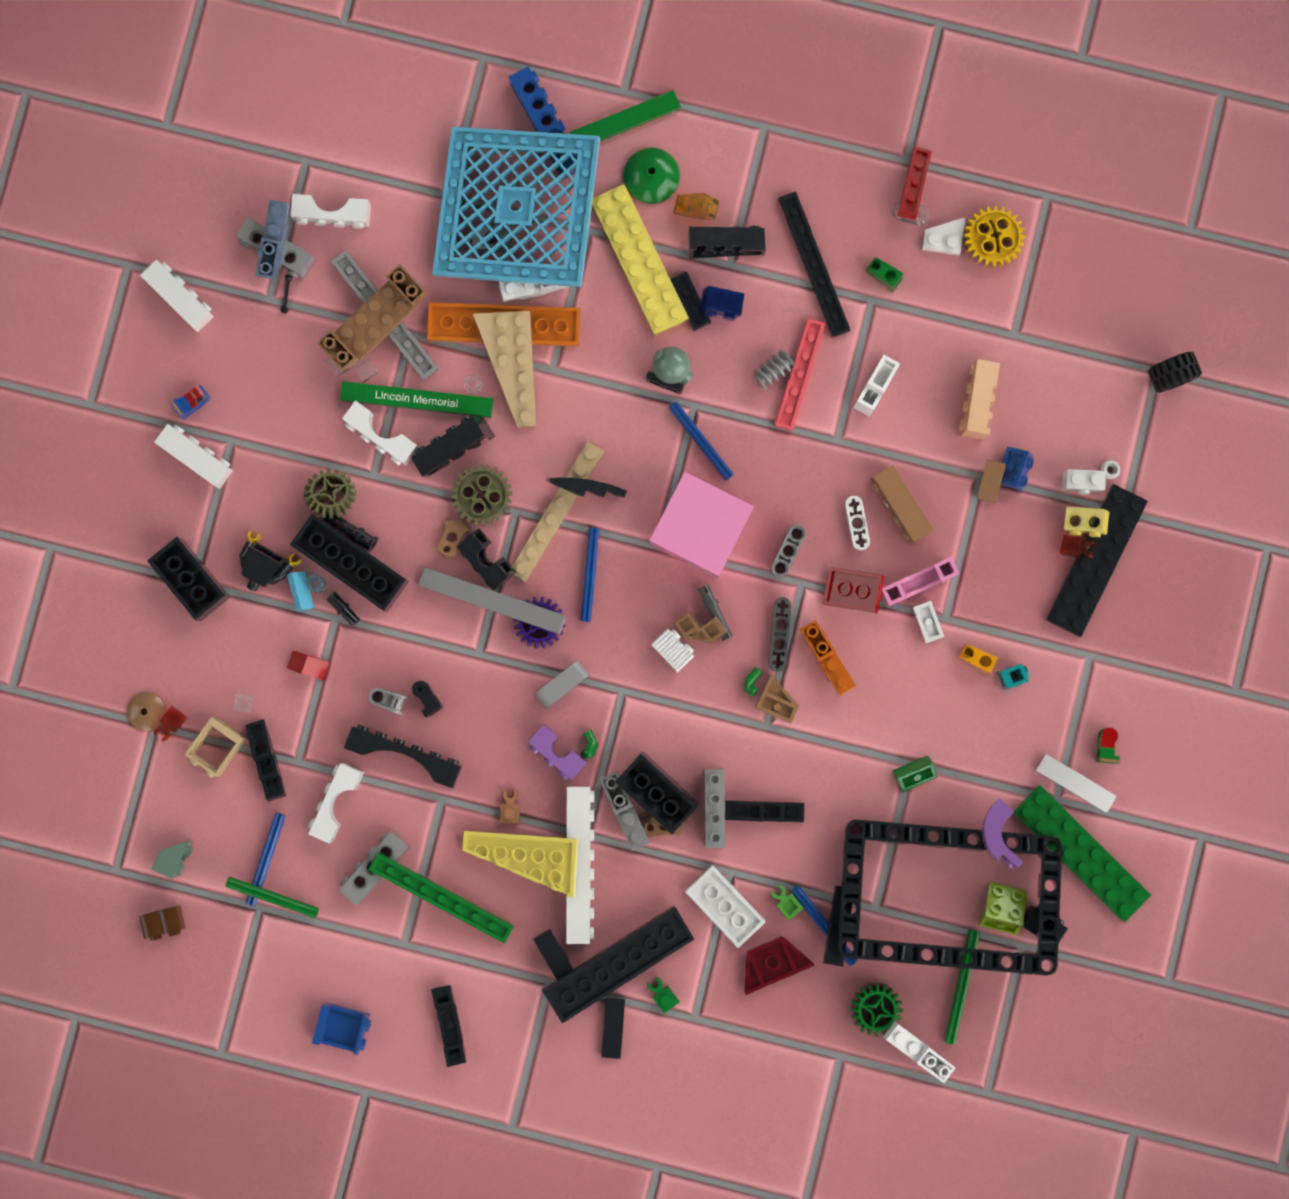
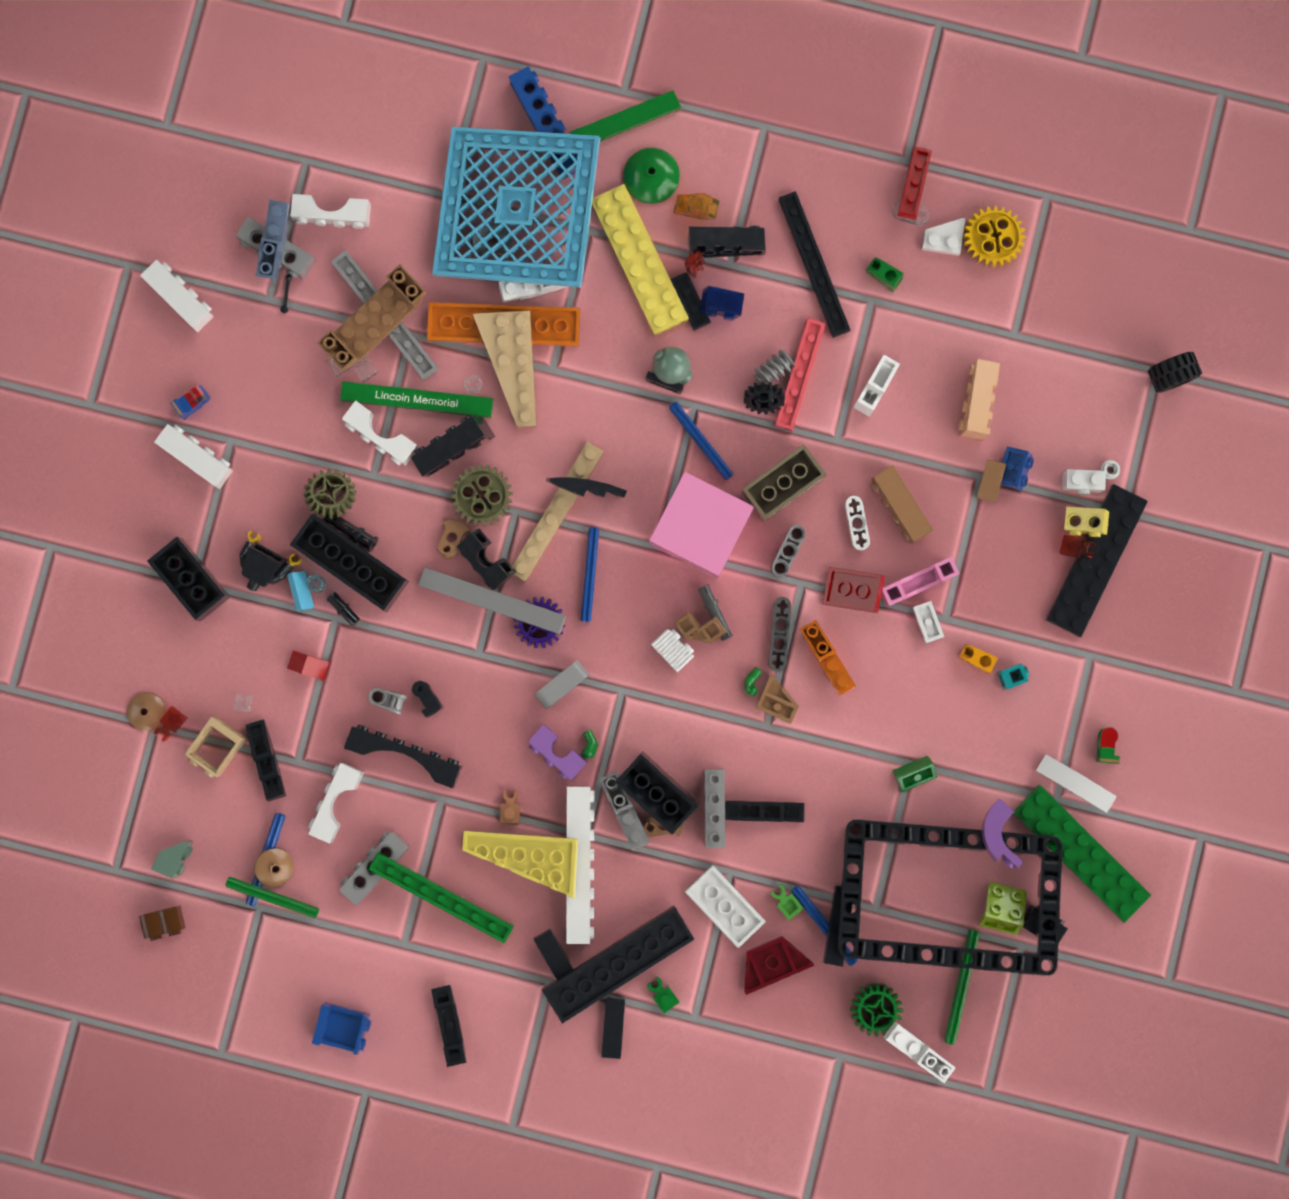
none -> medium nougat dish [254,848,294,887]
none -> clear red plate [684,251,705,278]
none -> dark tan brick [741,444,827,523]
none -> black gear [744,381,785,415]

